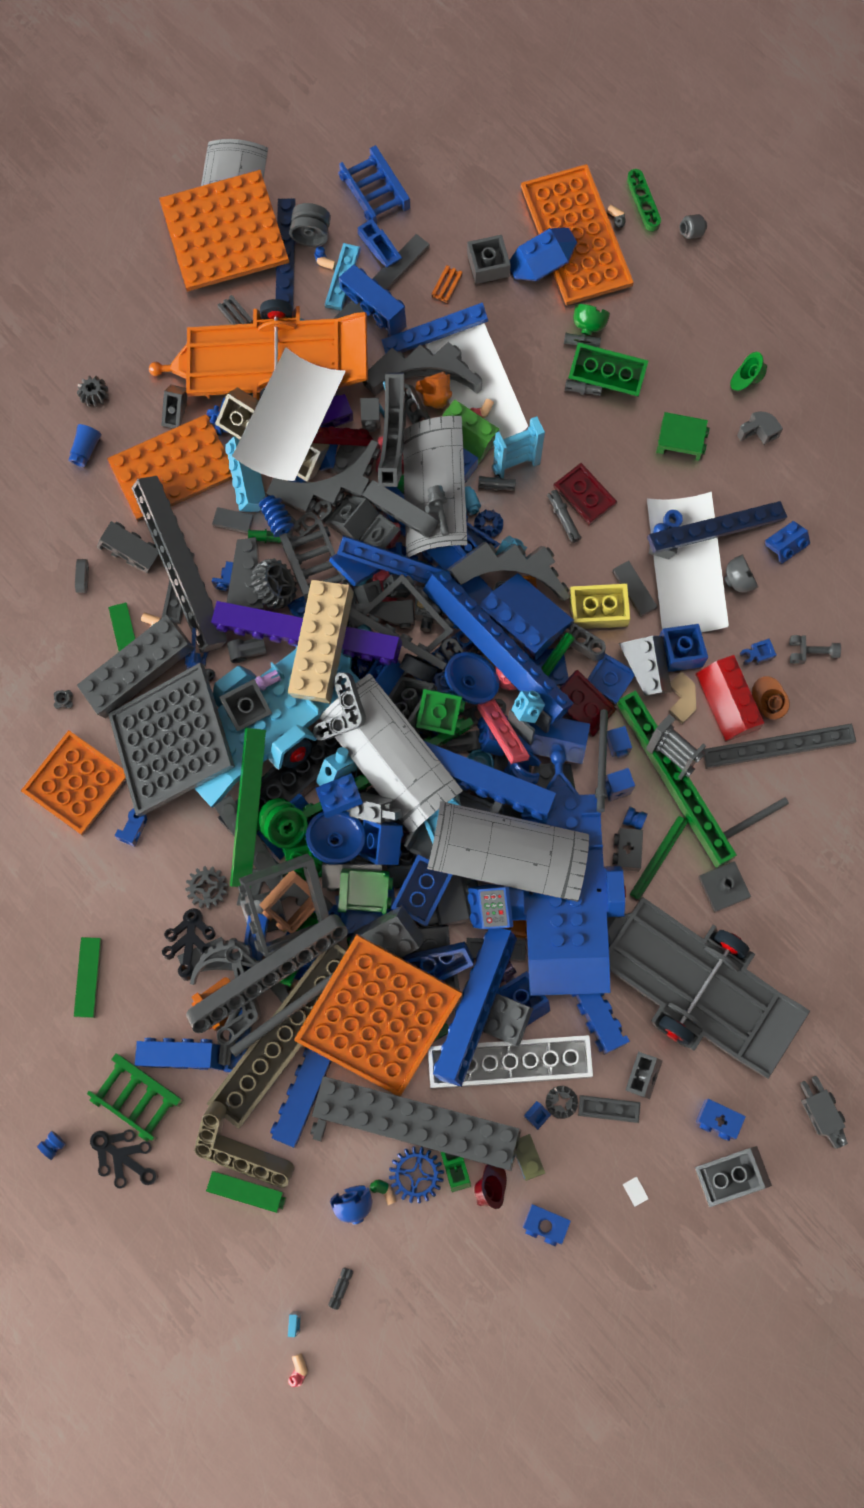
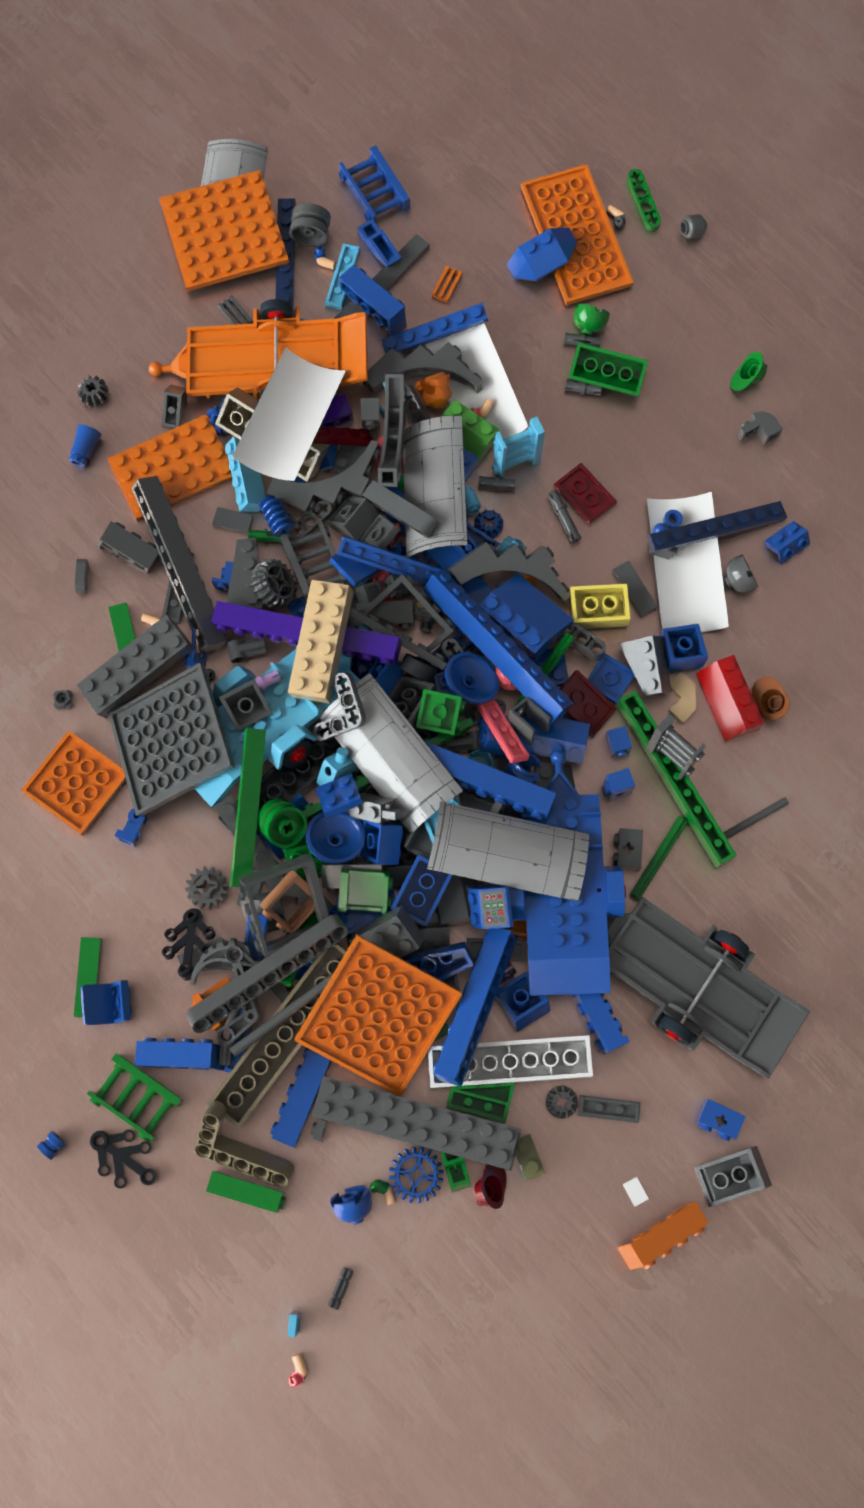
dark grey piece [425,485,449,536] -> none
dark grey brick [467,235,511,284] -> none
dark grey plate [483,994,533,1047] -> none
medium azure brick [512,690,545,723] -> none
blue brick [522,1204,571,1247] -> none
blue plate [524,1101,551,1130] -> none
dark grey bar [595,709,608,813] -> none
blue wheel [622,806,648,830] -> none
dark grey brick [626,1051,662,1099] -> none
green panel [656,412,710,460] -> none
dark grey tile [698,861,751,913] -> none
dark grey tile [703,723,856,769] -> none
blue plate [740,638,777,665] -> none
dark grey bar [789,635,841,664] -> none
dark grey hinge [800,1076,848,1149] -> none
none -> blue bracket [81,980,132,1025]
none -> green wedge [446,1082,515,1123]
none -> orange wedge [617,1201,709,1270]

